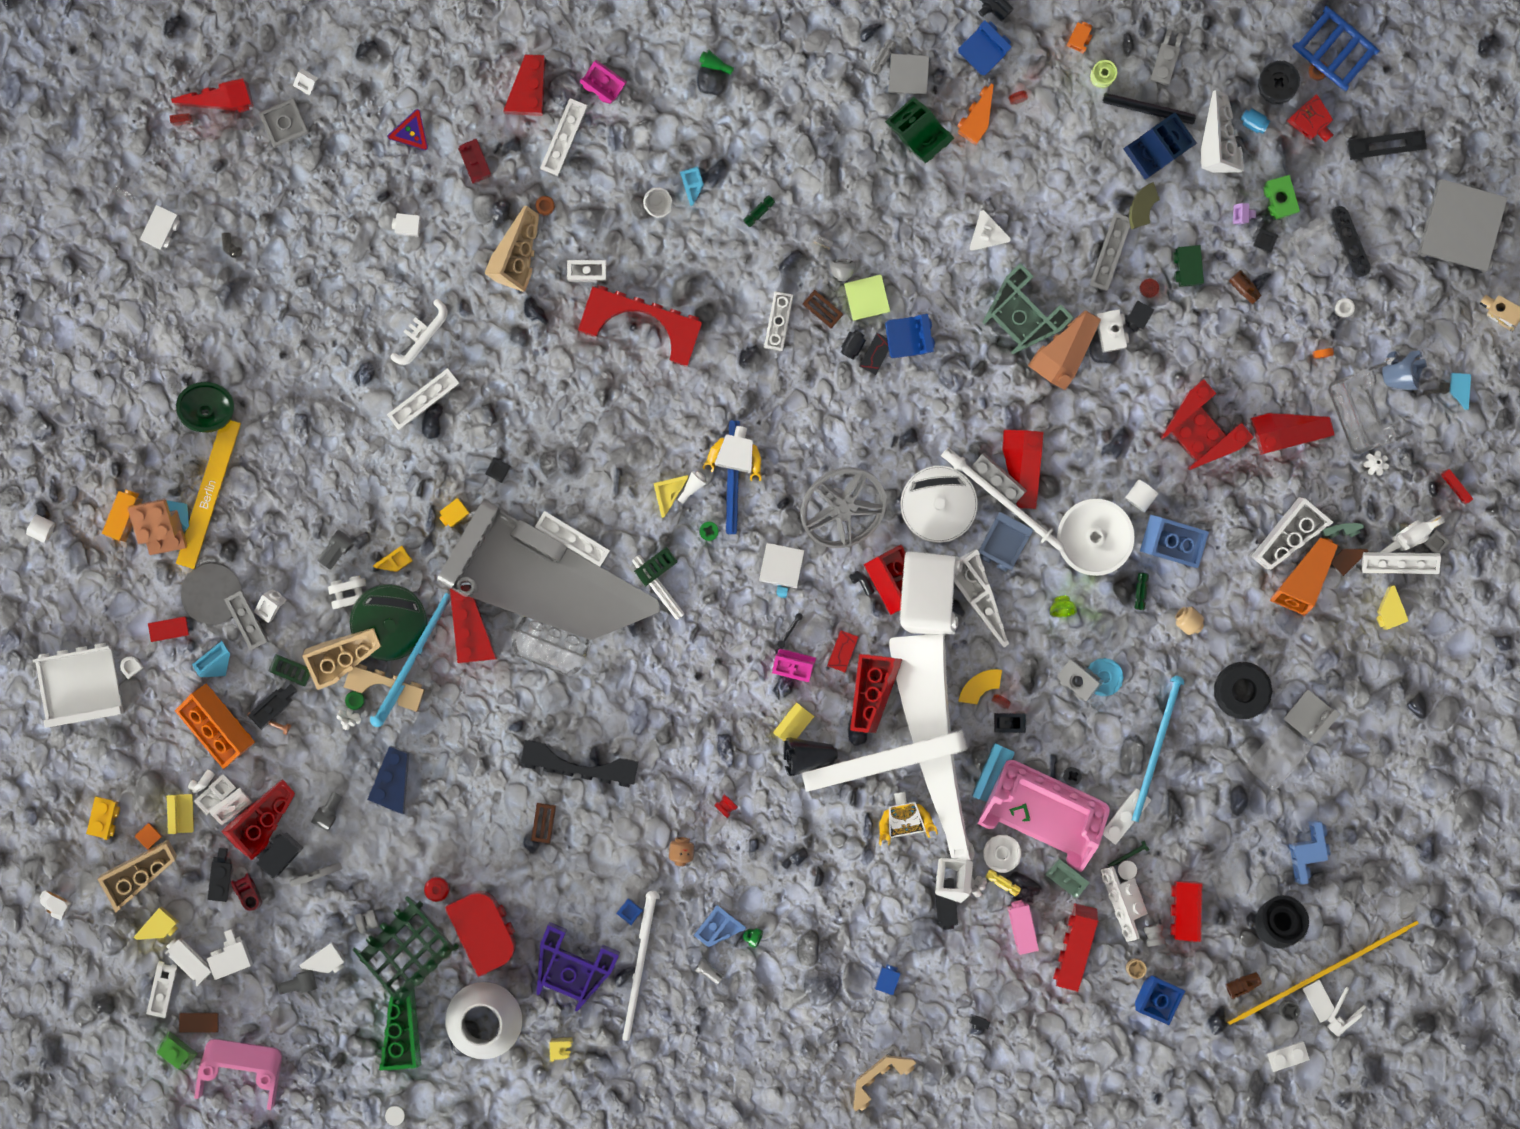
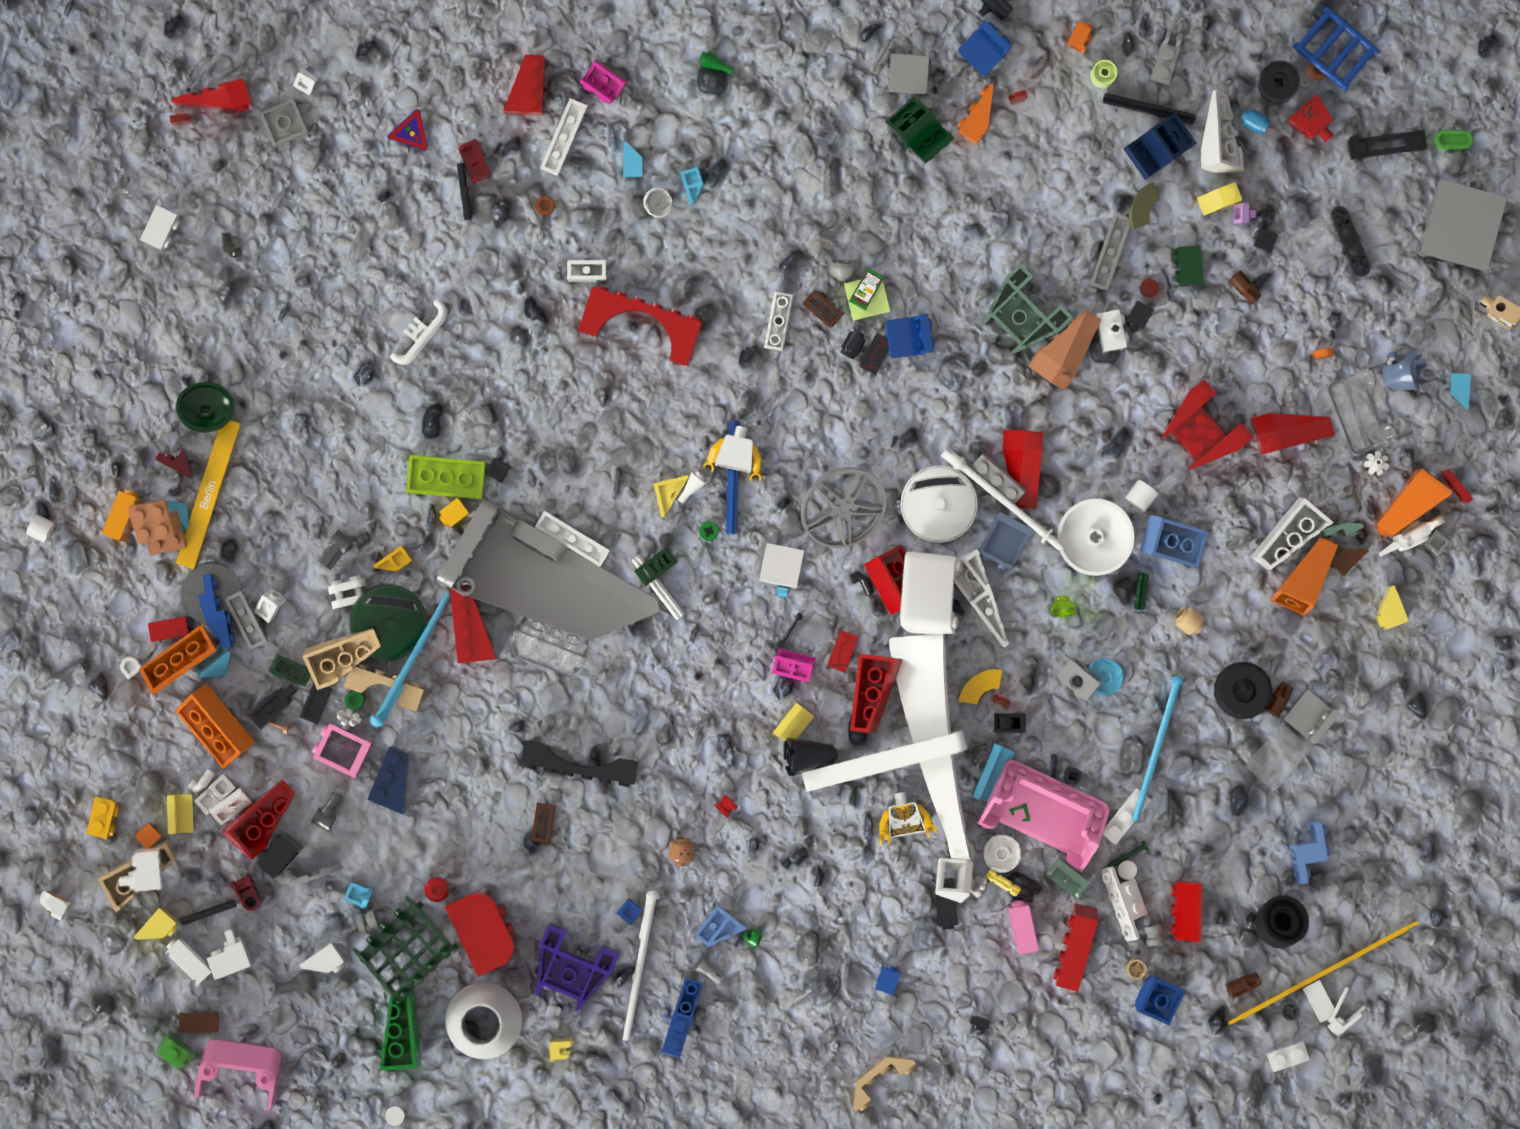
white panel [33,643,124,728] -> none
white plate [146,961,178,1018] -> none
black hinge [207,848,232,902] -> none
white plate [387,368,460,430] -> none
white brick [392,213,421,237] -> none
tan wedge [484,206,539,292] -> none
dark green axle [743,195,775,227] -> none
white piece [969,210,1011,251] -> none
bright green brick [1263,175,1300,220] -> none
white tile [1335,298,1355,318] -> none
white plate [1362,552,1441,574] -> none
clear smoke hand [1423,382,1450,395] -> none
none -> white hinge [119,848,163,891]
none -> orange slope [139,625,219,695]
none -> dark red slope [155,448,193,478]
none -> black bar [180,900,237,925]
none -> blue slope [198,574,236,649]
none -> black tile [299,683,332,725]
none -> bright pink window [312,723,373,778]
none -> medium azure tile [343,881,374,910]
none -> lime tile [406,455,486,500]
none -> black bar [457,163,472,221]
none -> medium azure tile [623,141,643,178]
none -> blue slope [661,977,703,1058]
none -> tile [849,268,884,311]
none -> light yellow slope [1197,182,1242,216]
none -> reddish brown hinge [1264,682,1293,718]
none -> orange slope [1374,469,1453,537]
none -> bright green tile [1434,130,1473,150]

